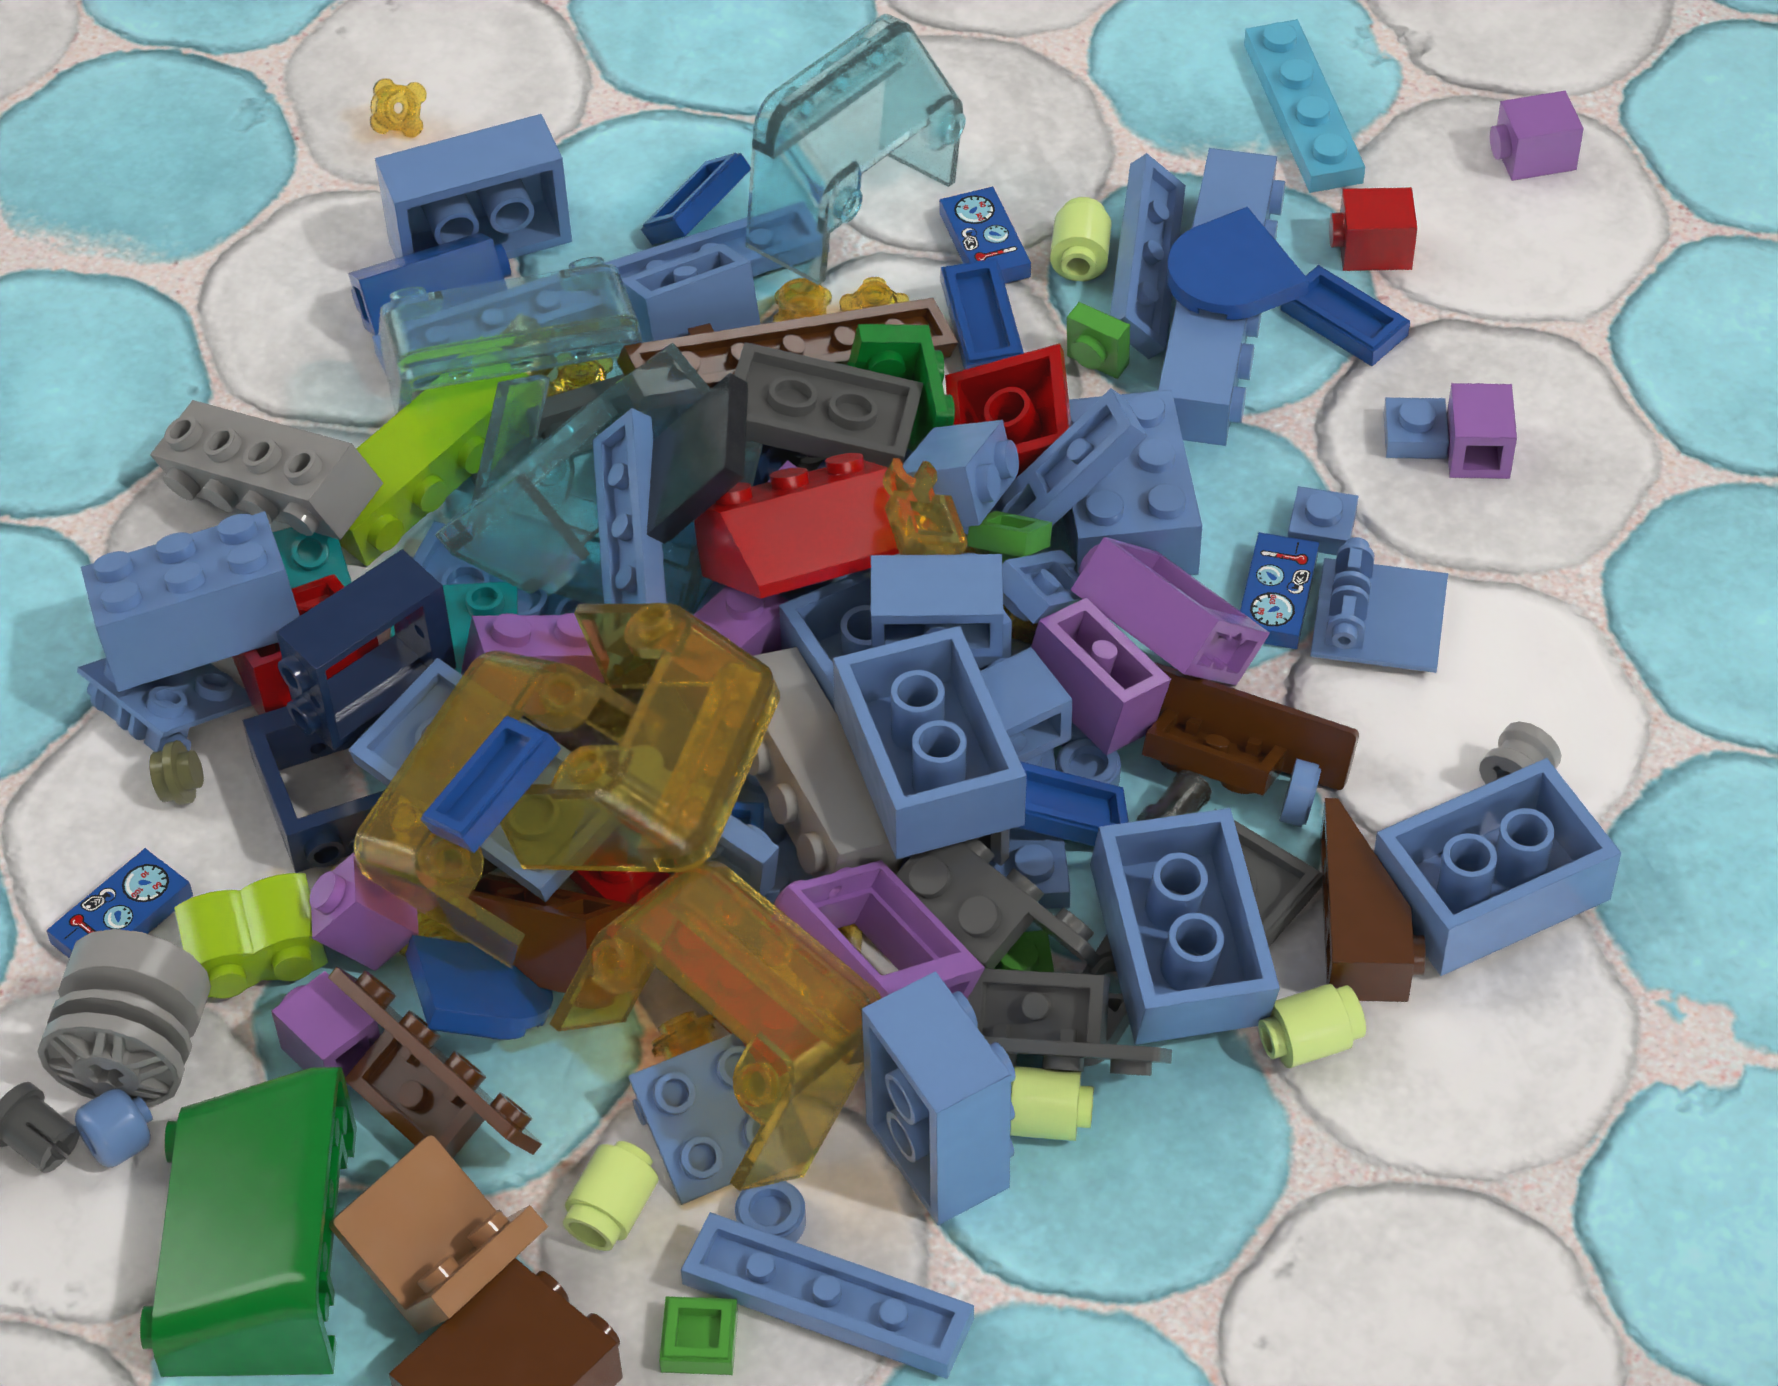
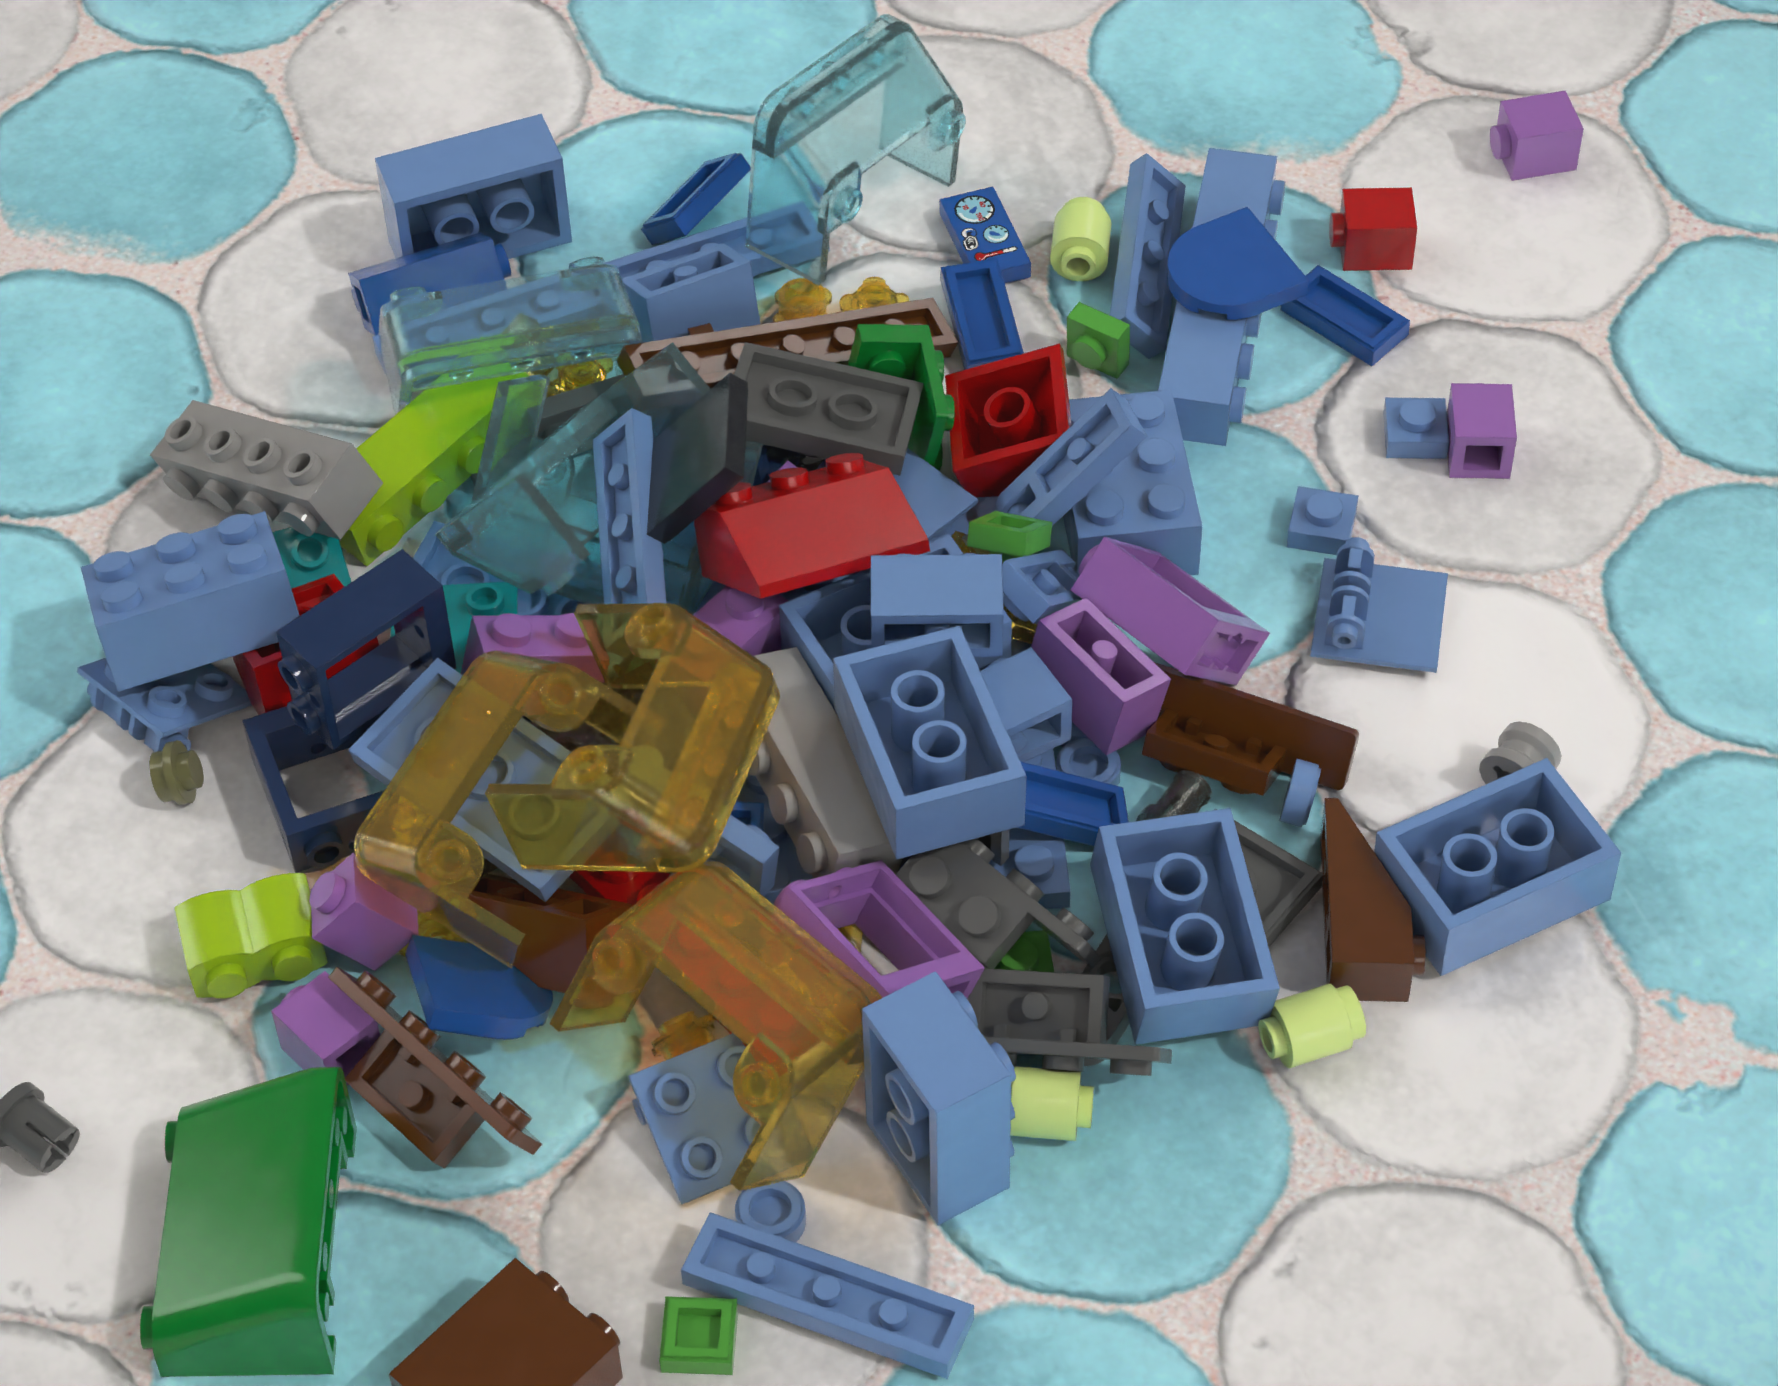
light grey wheel [37,929,211,1106] -> none
blue tile [46,848,193,958] -> none
medium blue piece [75,1089,153,1168] -> none
medium nougat bracket [329,1135,548,1334] -> none
clear yellow plate [370,78,427,138] -> none
blue tile [420,716,561,853] -> none
yellowish green brick [563,1141,659,1251] -> none
clear yellow plate [883,458,968,555] -> none
medium blue brick [894,420,1019,531] -> none
blue tile [1240,532,1319,649] -> none
medium azure plate [1244,19,1365,193] -> none

